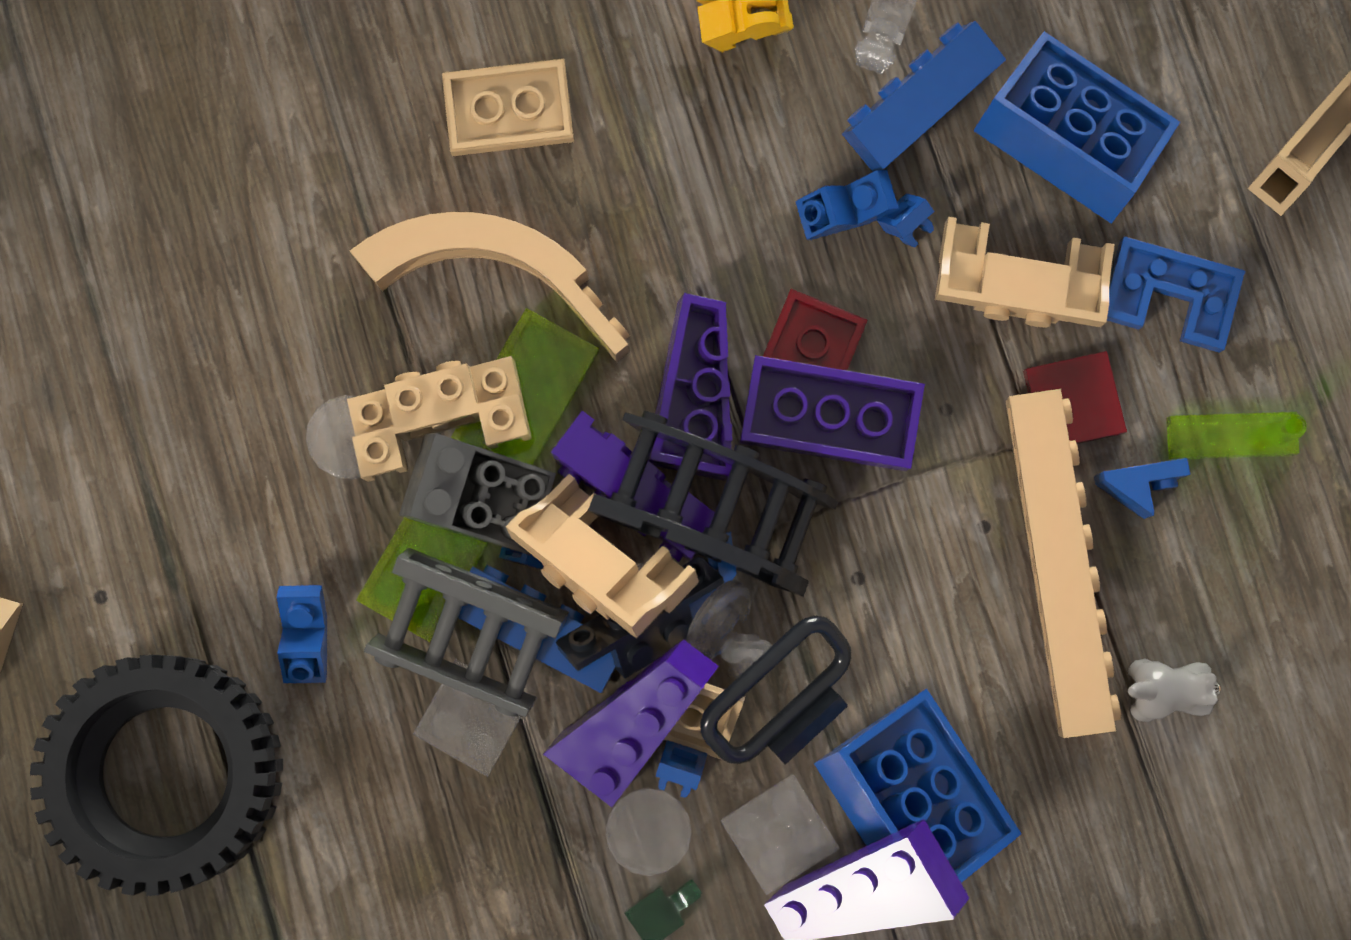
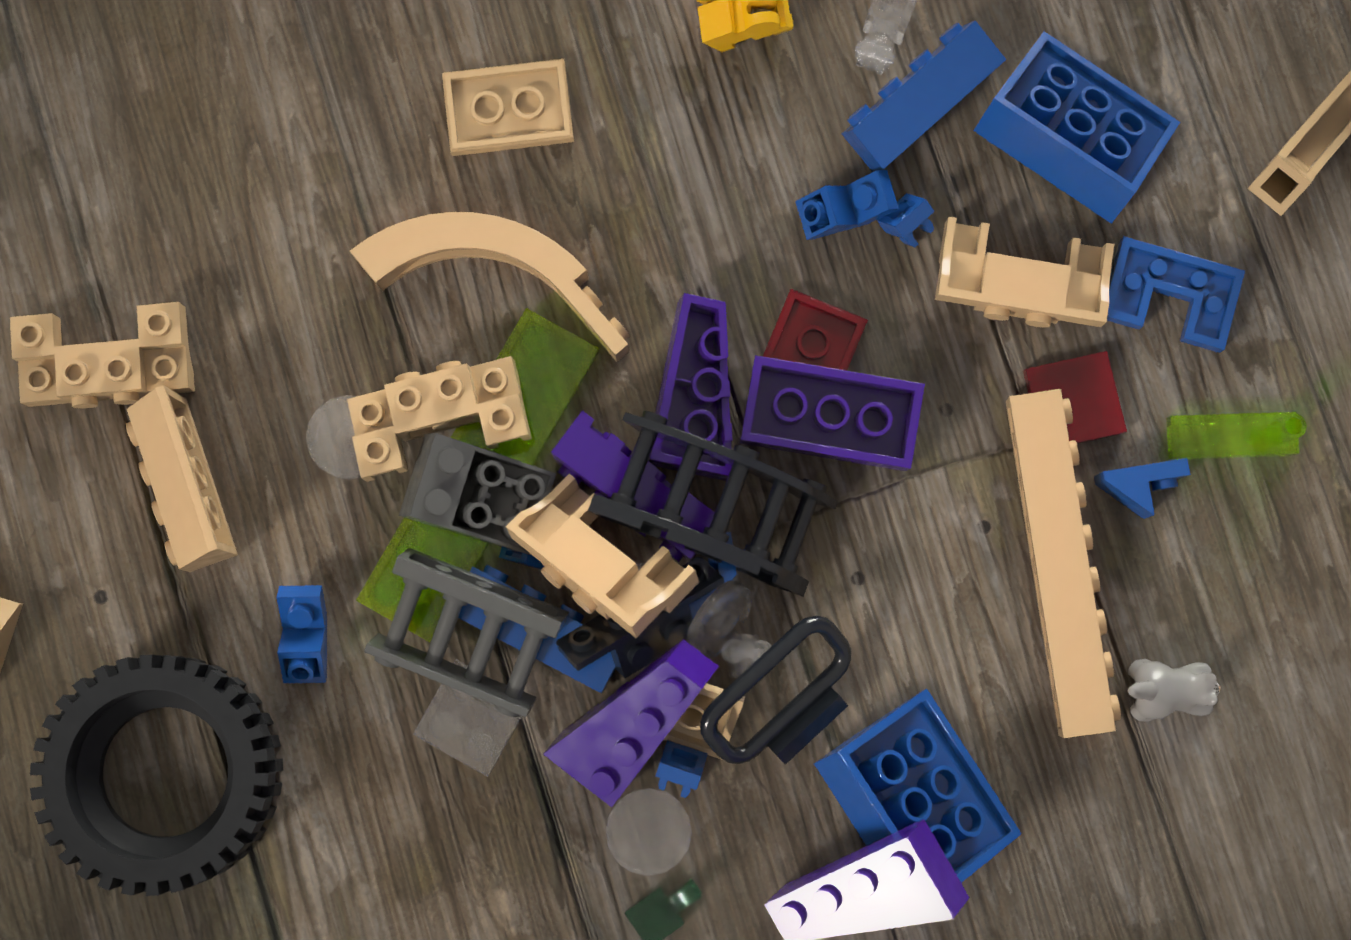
clear plate [720,773,840,895] -> none
none -> tan bracket [10,302,195,408]
none -> tan slope [126,385,238,572]

